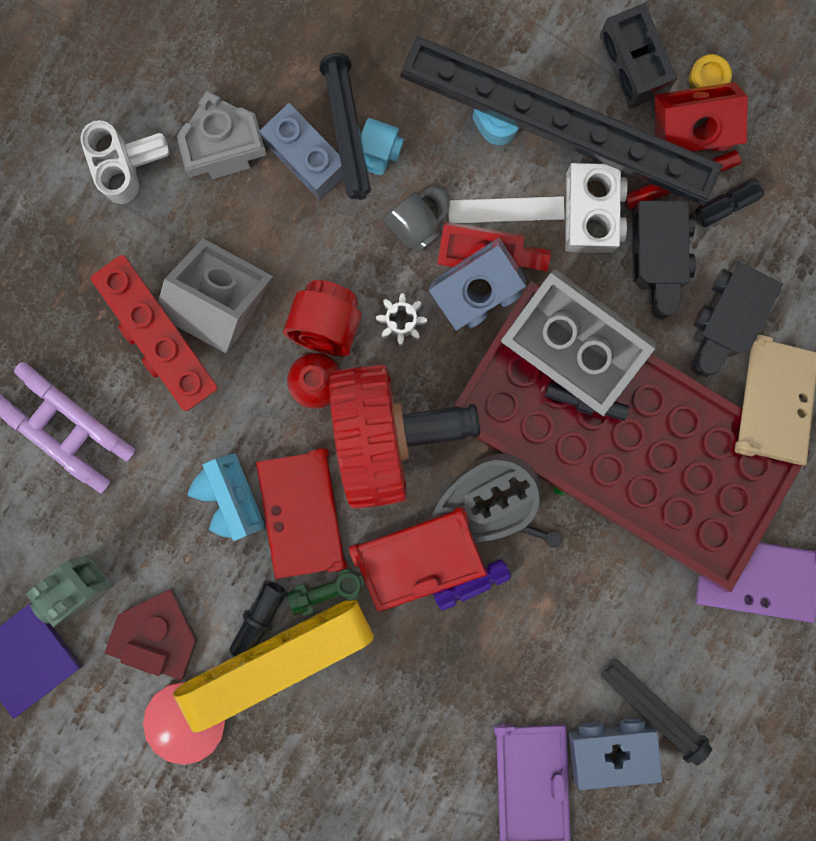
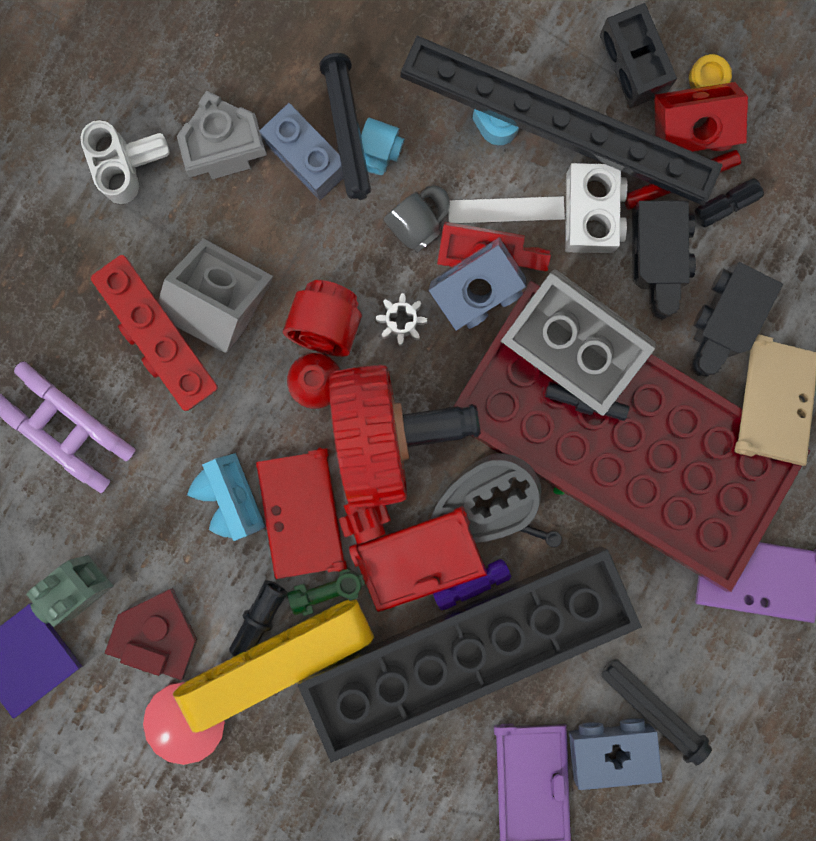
none -> black brick [297,546,642,763]
none -> red gear [338,504,391,544]

